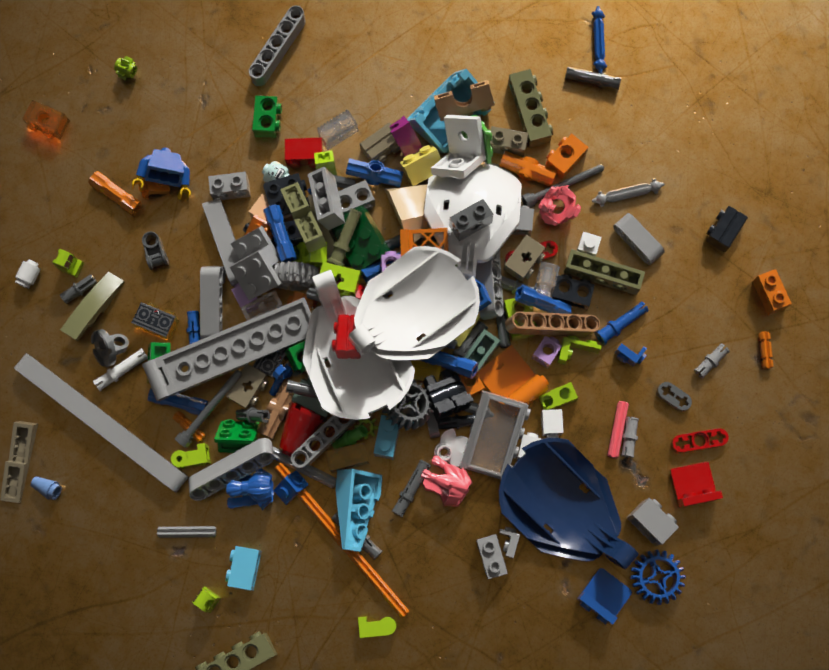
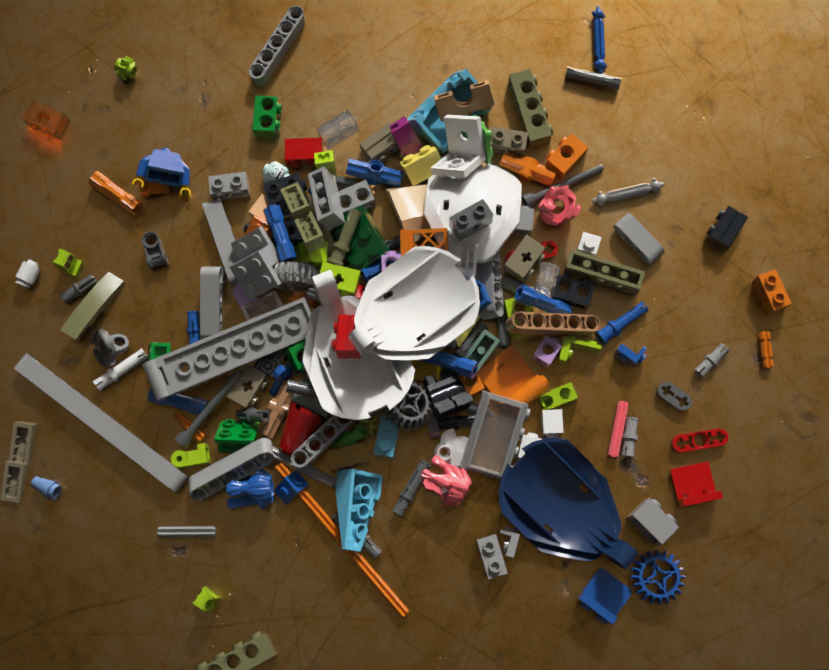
brick [131,302,179,341] -> none
medium azure brick [225,546,262,591] -> none
lime leg [358,616,397,638] -> none

